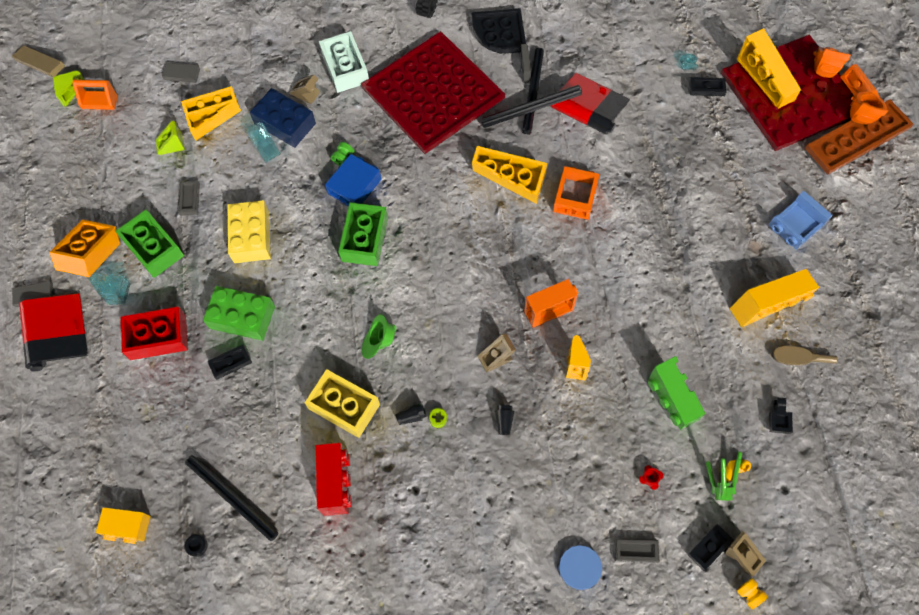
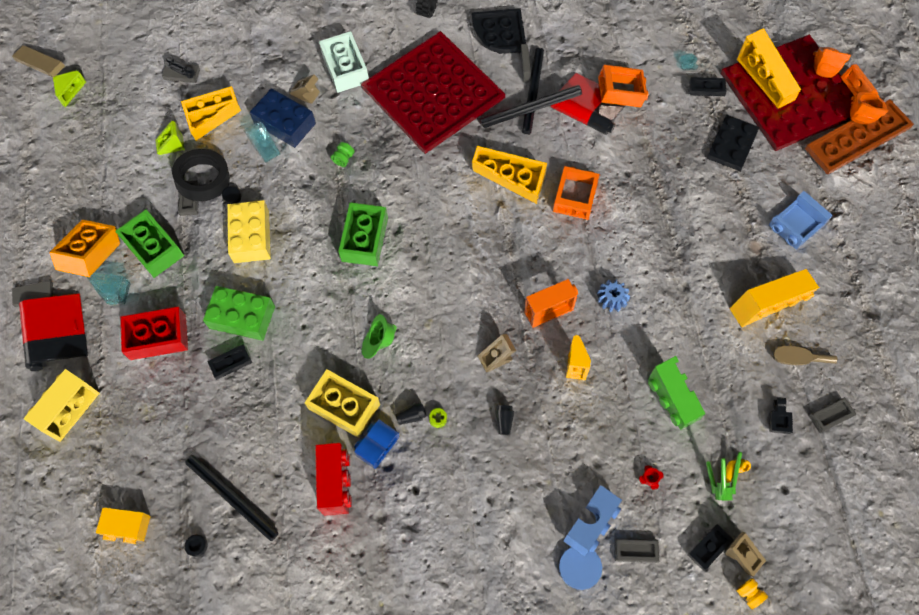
orange tile [73,79,118,110] -> none
blue brick [325,154,382,206] -> none
none -> light yellow brick [24,369,100,442]
none -> black axle [164,57,195,79]
none -> black tyre [172,149,230,201]
none -> black tile [222,186,242,204]
none -> blue brick [354,420,400,469]
none -> medium blue arch [564,485,622,557]
none -> medium blue gear [597,279,630,312]
none -> orange window [598,65,649,107]
none -> black plate [707,114,760,172]
none -> dark grey tile [809,397,857,433]

